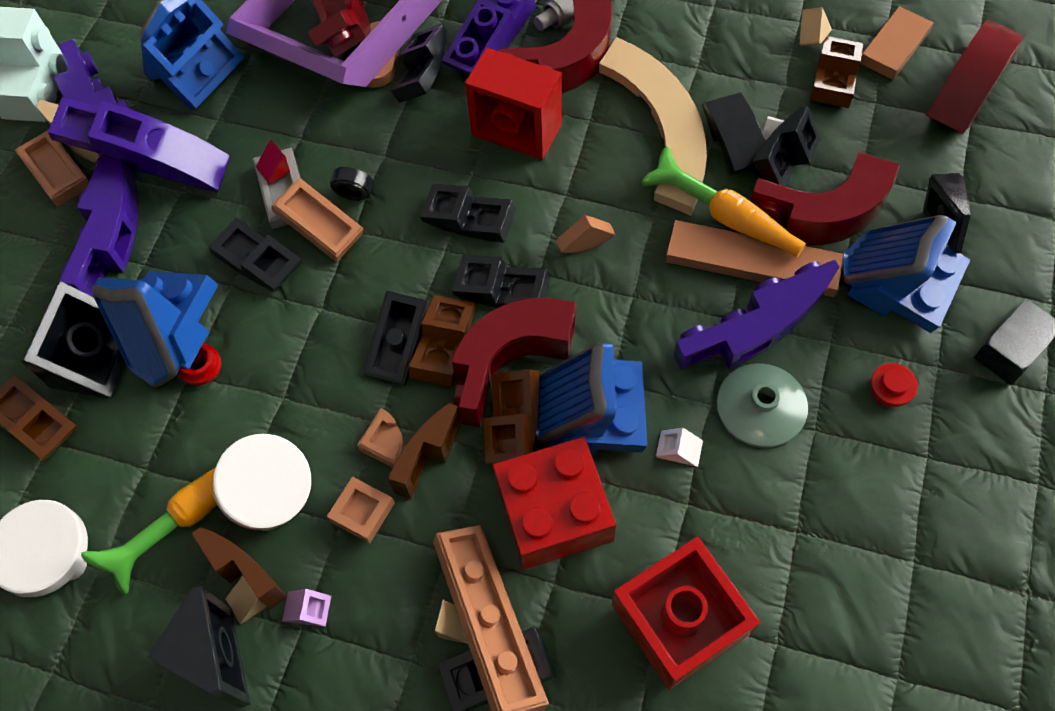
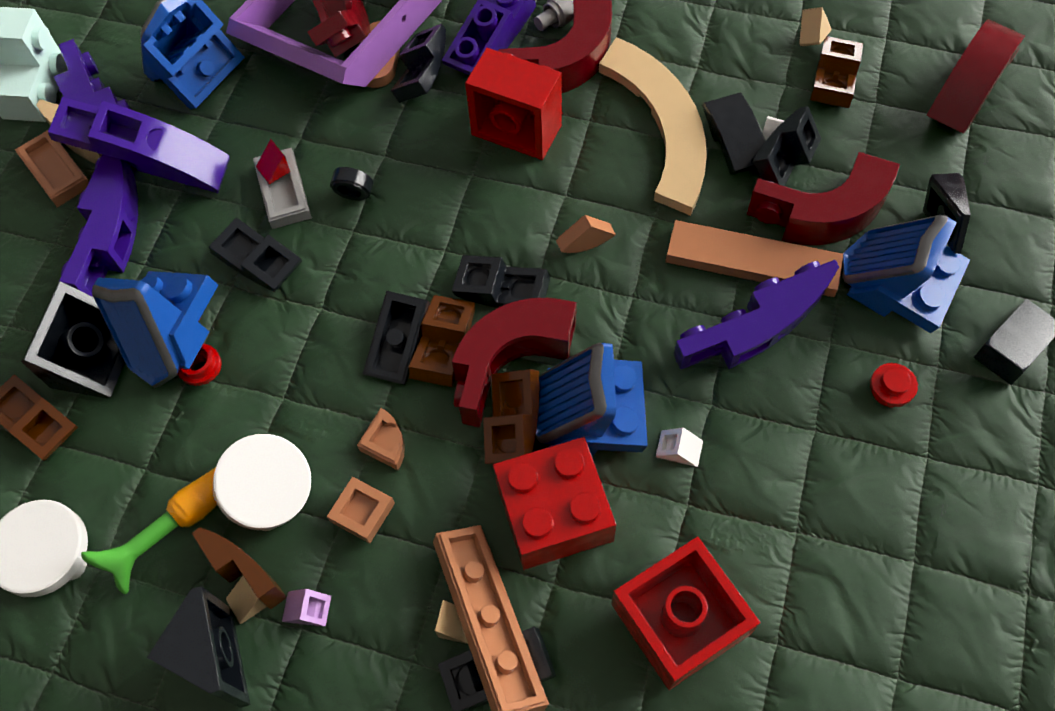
nougat tile [271,177,364,262] -> none
reddish brown slope [388,403,462,499] -> none
black slope [419,184,516,243] -> none
light orange piece [642,146,806,258] -> none
sand green dish [716,363,808,448] -> none
nougat tile [860,6,934,80] -> none

